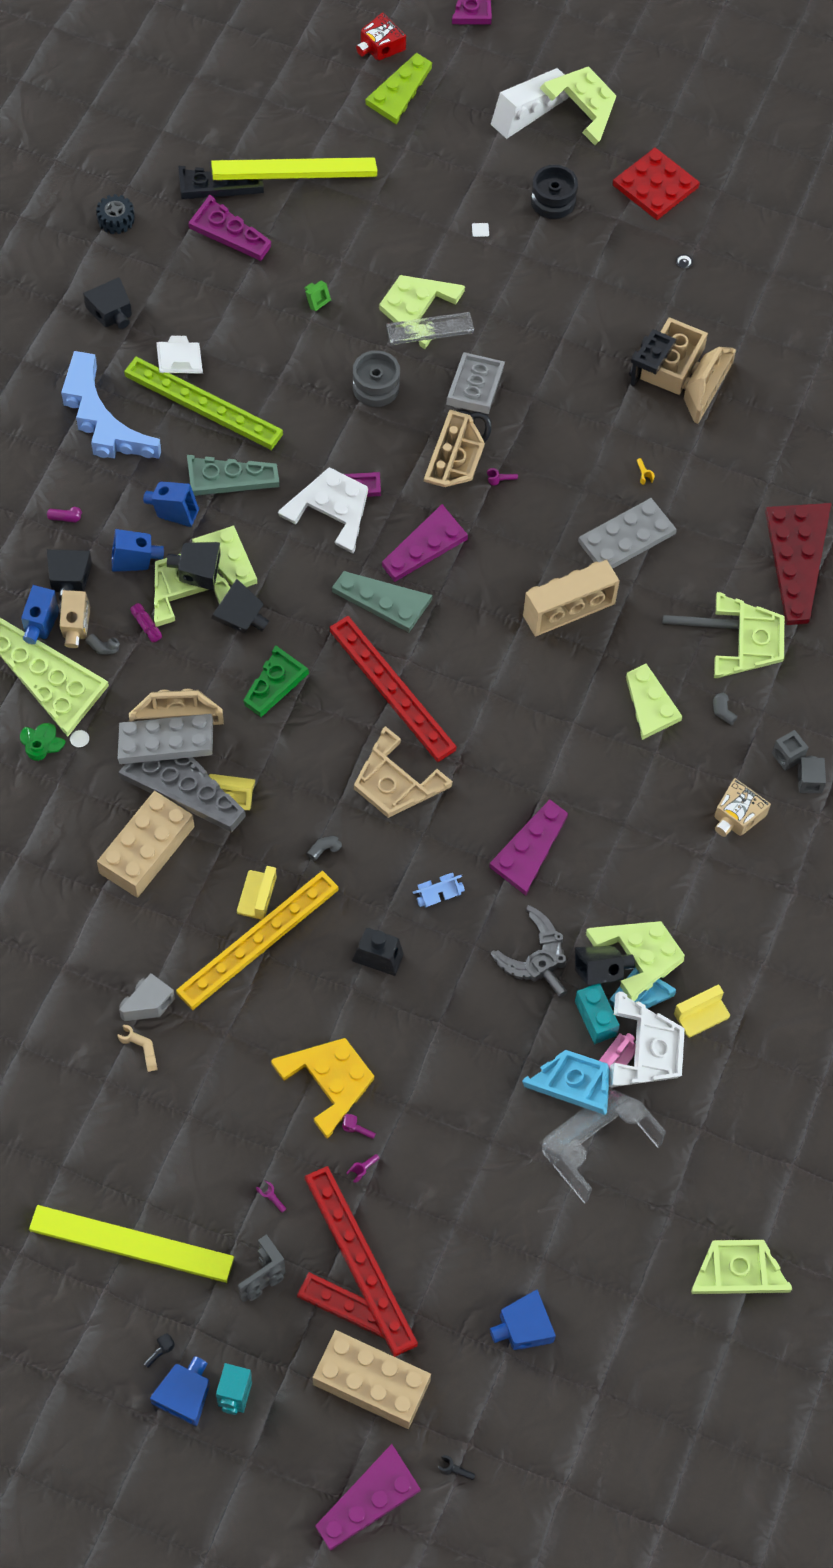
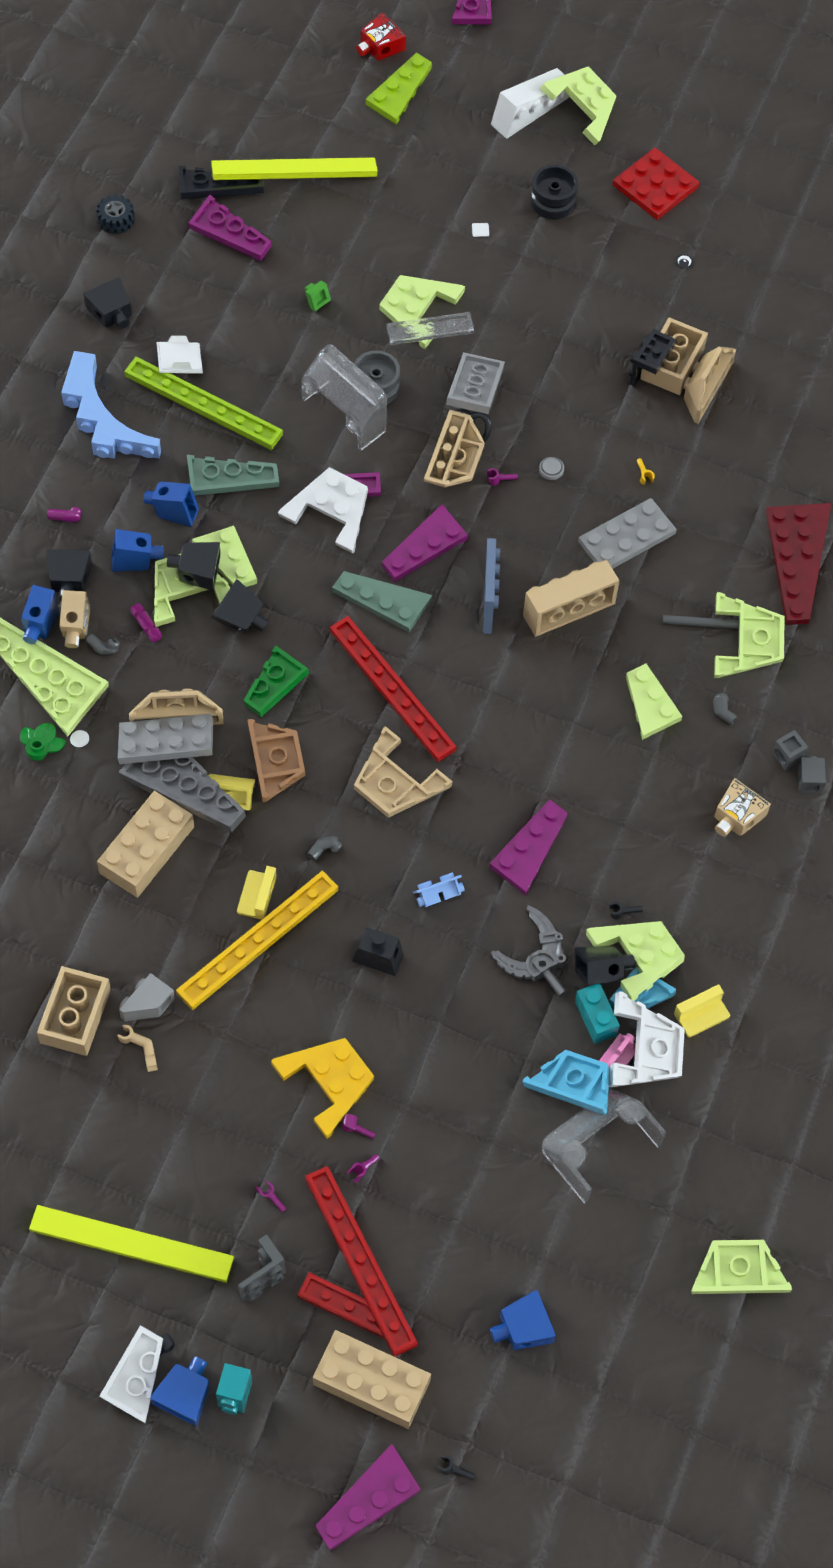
none -> tan brick [37,966,111,1056]
none -> white wing [100,1325,164,1423]
none -> medium nougat wing [247,719,305,802]
none -> clear windscreen [301,344,387,451]
none -> sand blue wing [483,538,500,634]
none -> light grey piece [539,457,564,480]
none -> black hand [609,901,643,920]

